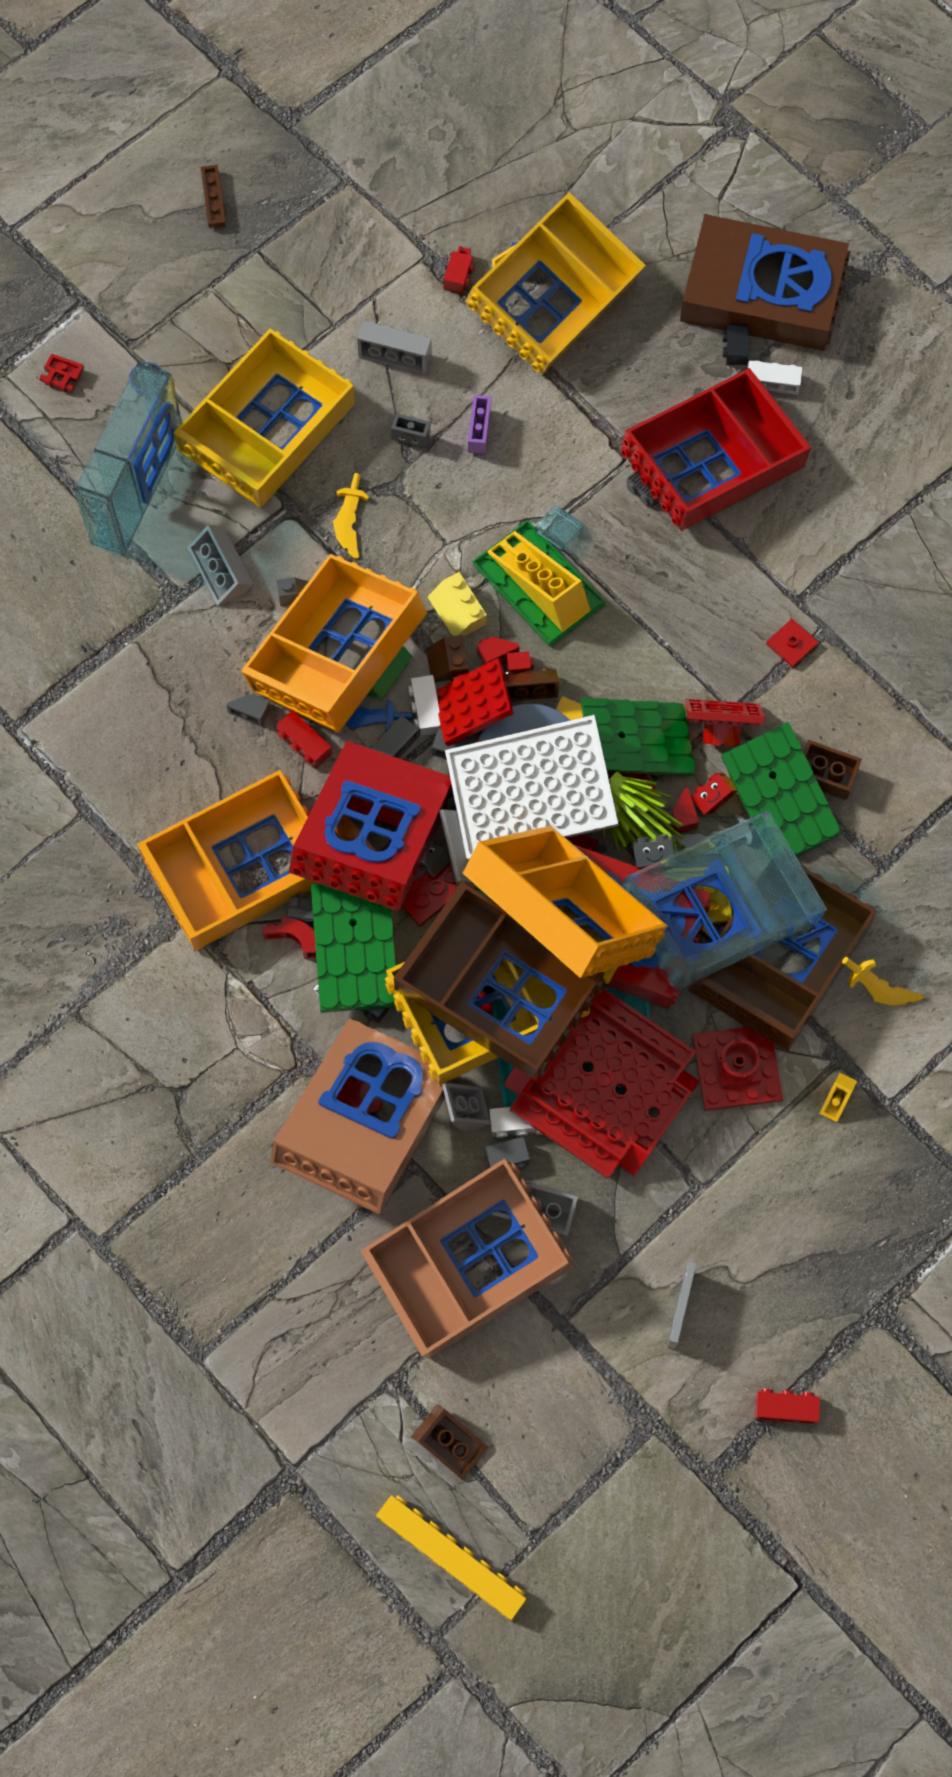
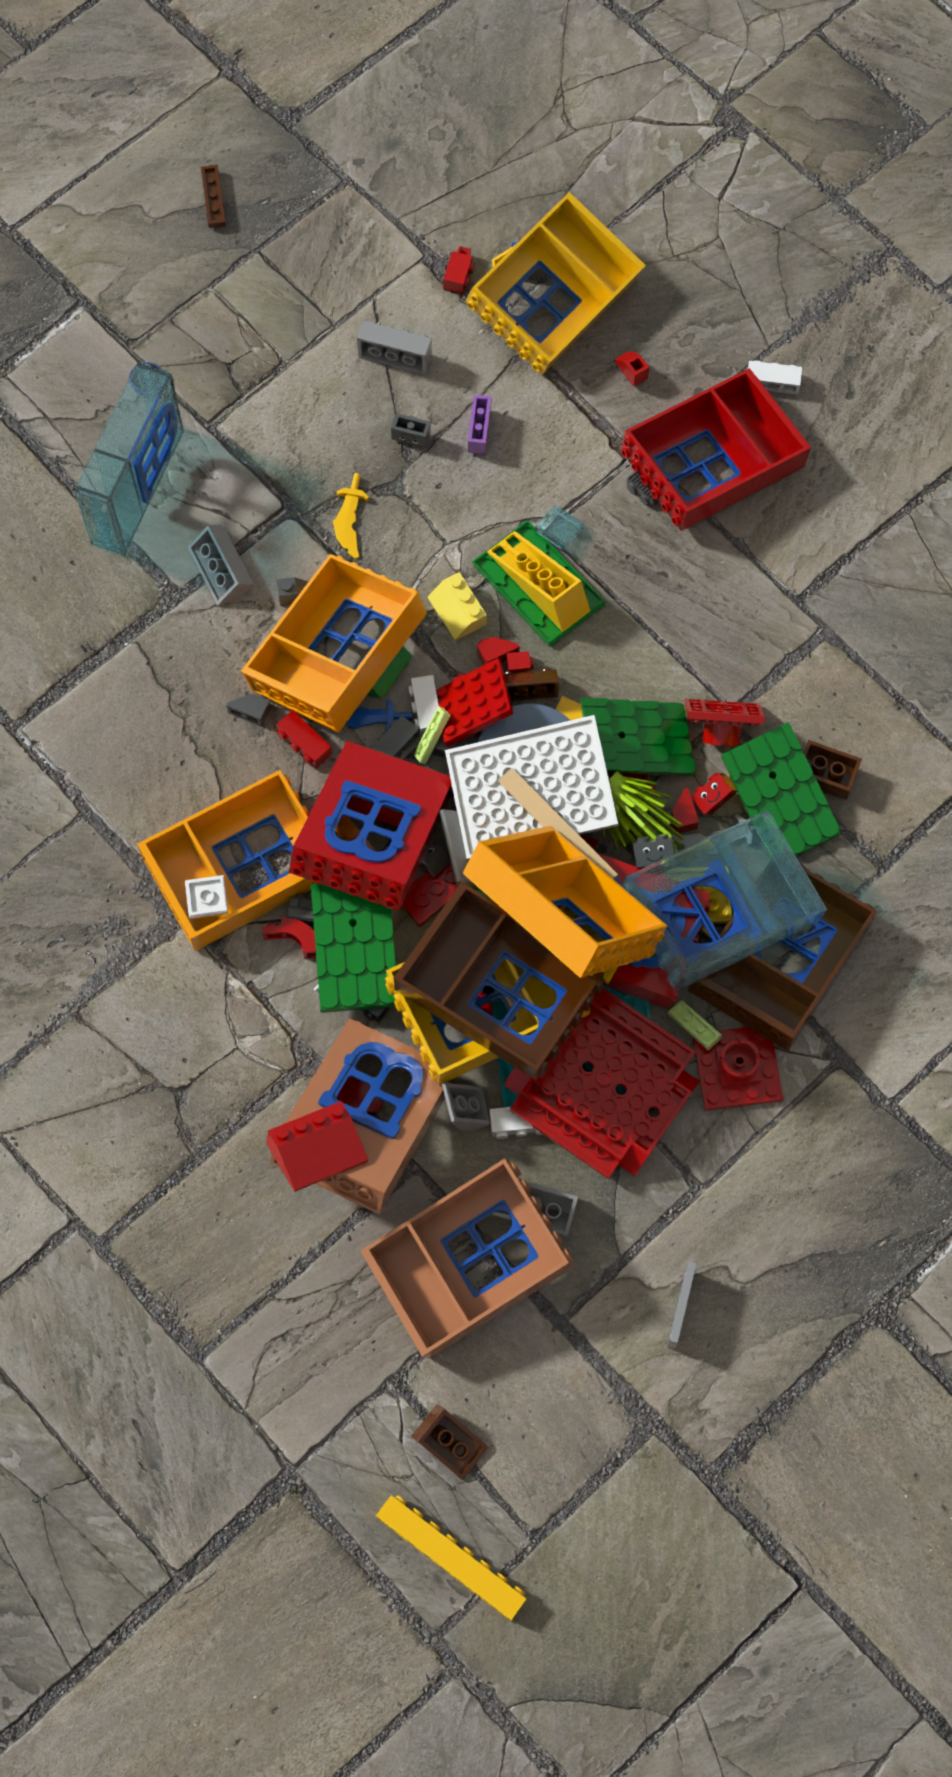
red plate [39,353,85,392] -> none
yellow panel [173,329,355,509] -> none
reddish brown slope [426,635,468,682] -> none
dark grey brick [485,1137,530,1170] -> none
reddish brown panel [680,214,851,351] -> none
black brick [722,325,749,365] -> none
red brick [755,1389,820,1425] -> none
red plate [766,619,819,668] -> none
yellow slope [819,1072,857,1122] -> none
yellow sword [842,957,924,1006] -> none
none -> white tile [185,875,228,919]
none -> red slope [266,1101,368,1192]
none -> yellowish green tile [414,706,450,765]
none -> tan tile [498,768,618,880]
none -> red slope [614,351,650,387]
none -> yellowish green tile [668,1000,722,1050]

